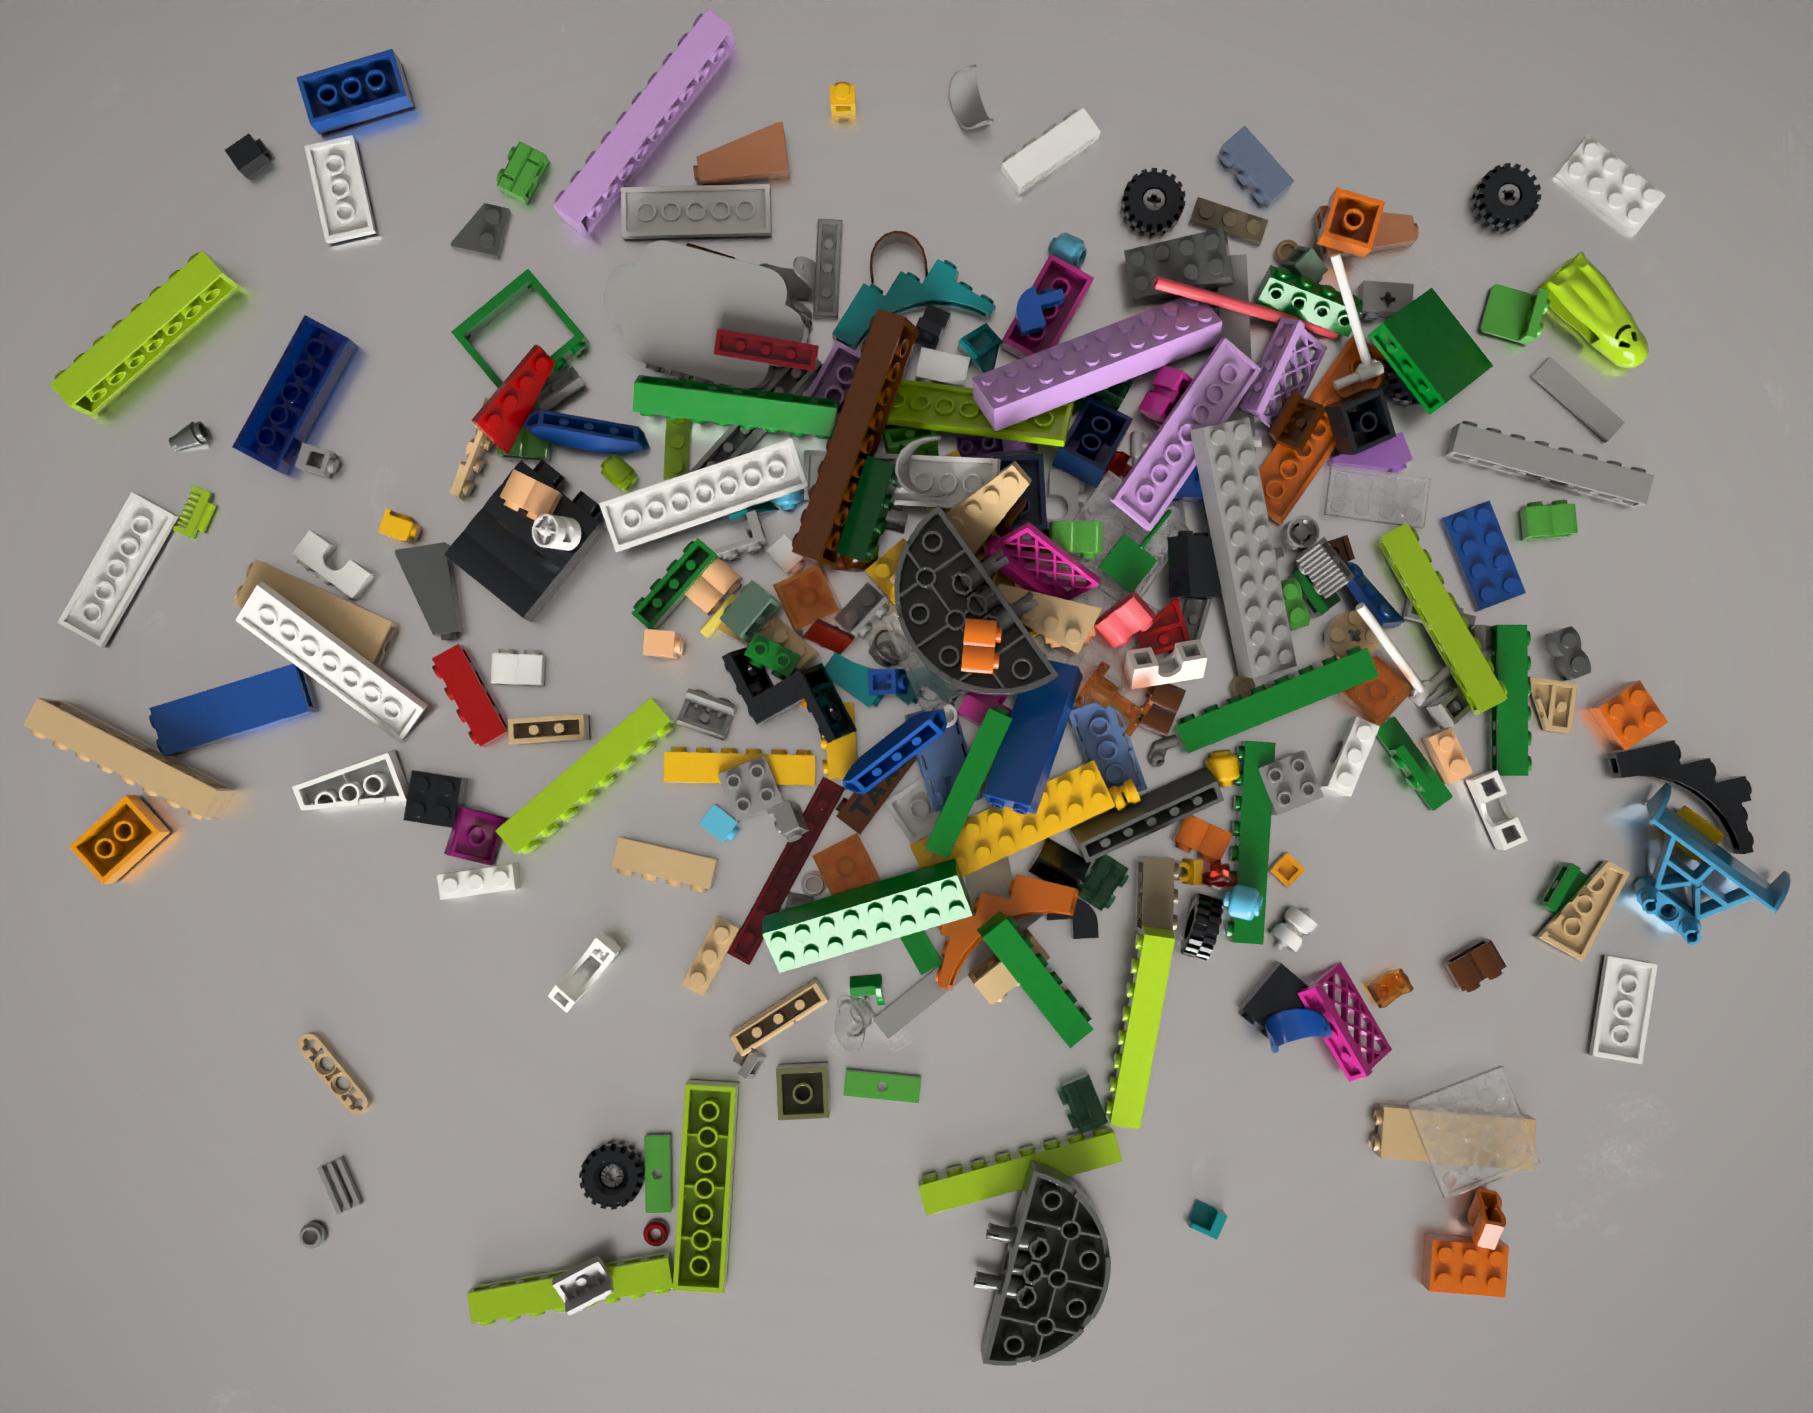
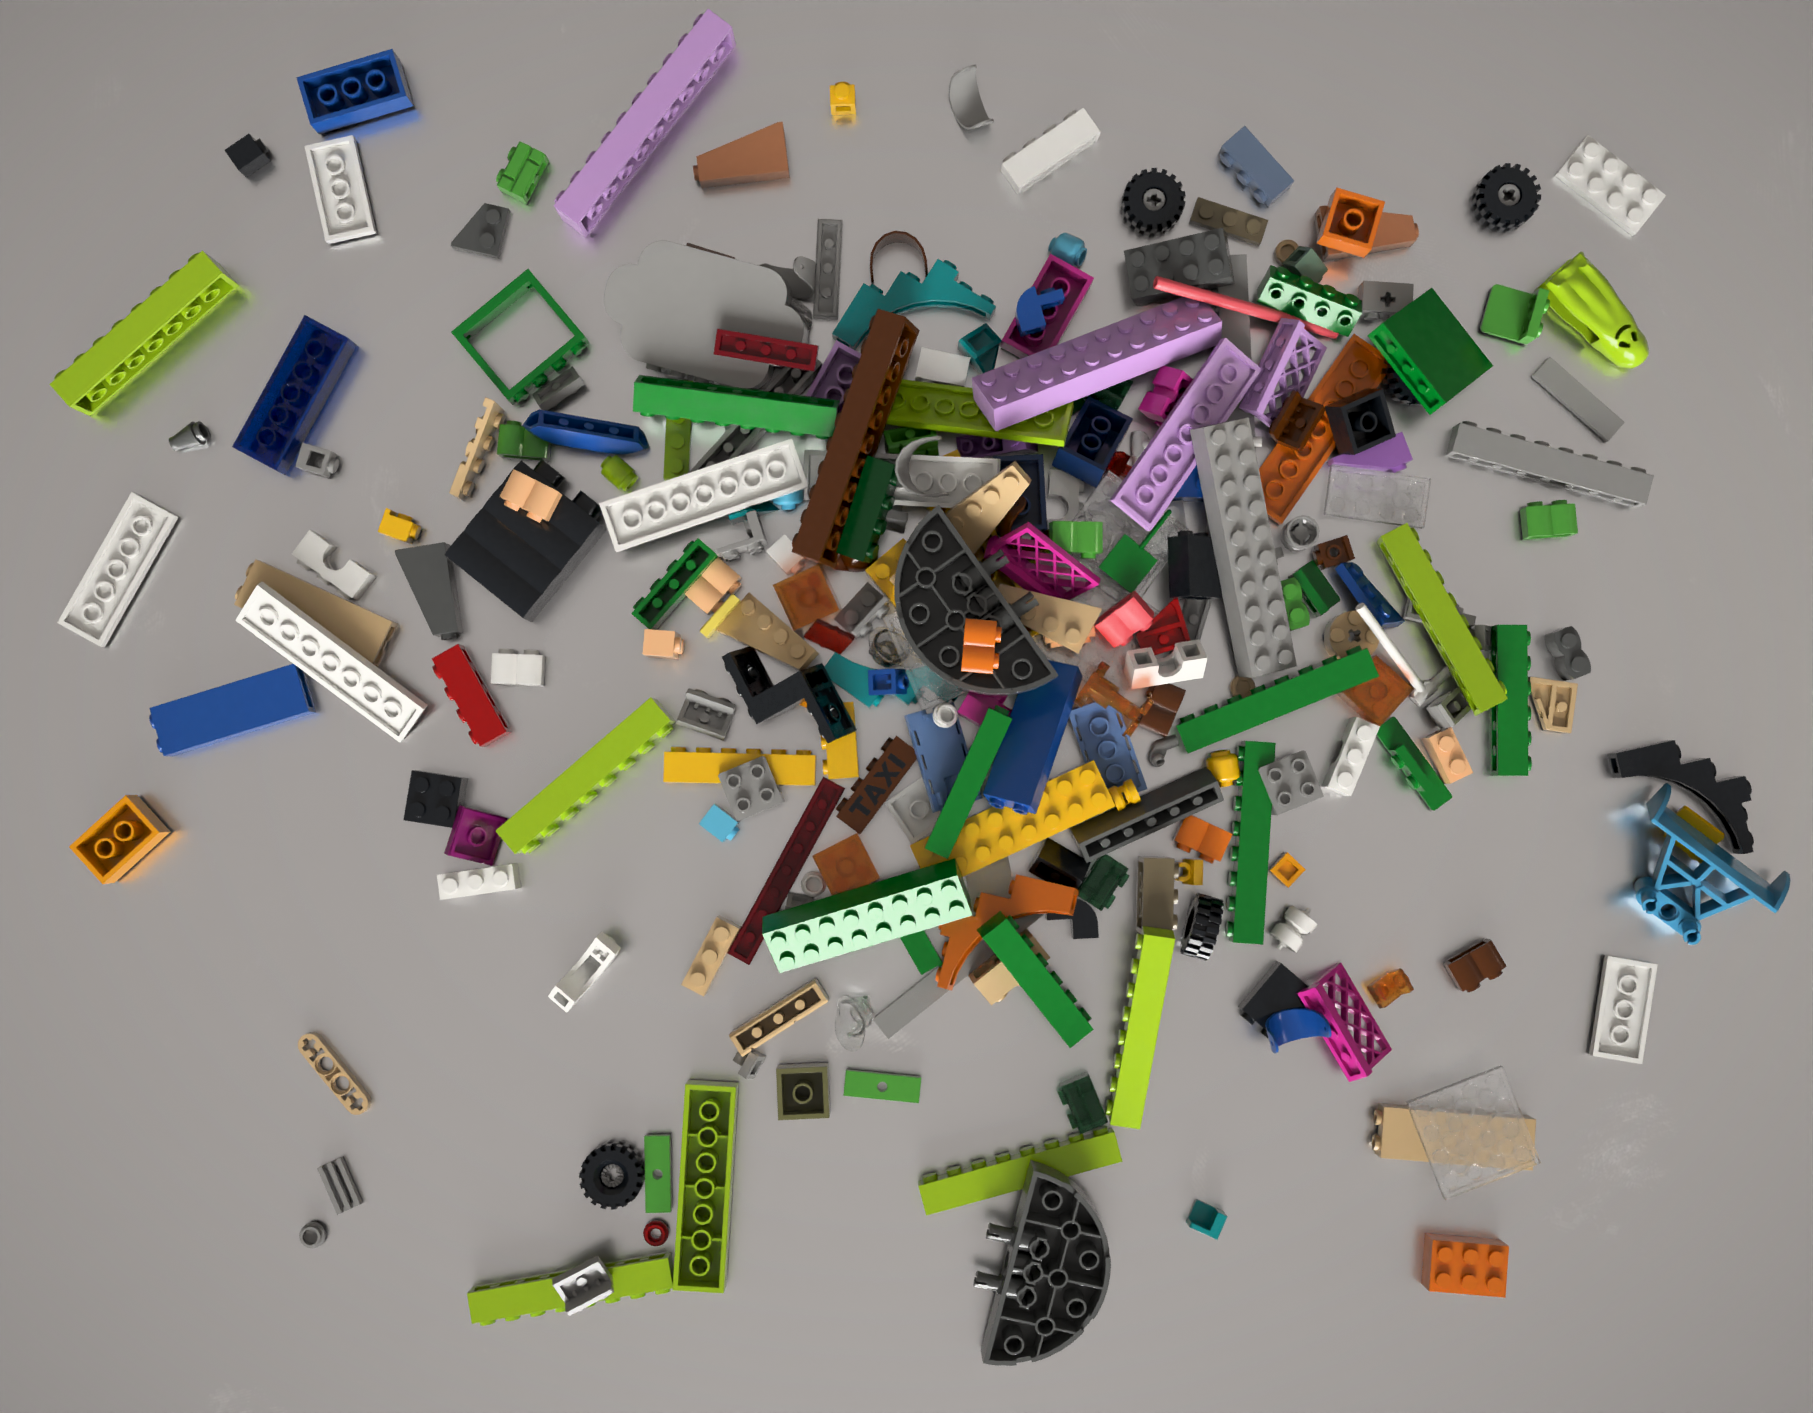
tan brick [23,698,235,820] -> none
lime piece [173,485,216,538] -> none
white wedge [292,750,409,811] -> none
red wing [471,345,555,455] -> none
tan brick [508,714,590,745] -> none
white wheel [532,514,581,551] -> none
tan brick [611,837,719,893] -> none
white plate [621,184,771,239] -> none
sand green brick [719,580,782,643] -> none
green bracket [744,633,800,680] -> none
light grey brick [767,800,809,842] -> none
blue brick [843,709,947,794] -> none
green tile [850,974,885,1005] -> none
black brick [916,304,951,350] -> none
clear red tile [1202,859,1238,890] -> none
medium azure head [1224,884,1263,920] -> none
light grey brick [1295,537,1355,598] -> none
white bar [1330,253,1384,390] -> none
blue plate [1441,500,1526,611] -> none
white arch [1465,770,1528,850] -> none
orange brick [1467,1188,1506,1249] -> none
tan wing [1536,860,1630,961] -> none
green panel [1539,862,1589,915] -> none
orange brick [1588,680,1668,751] -> none

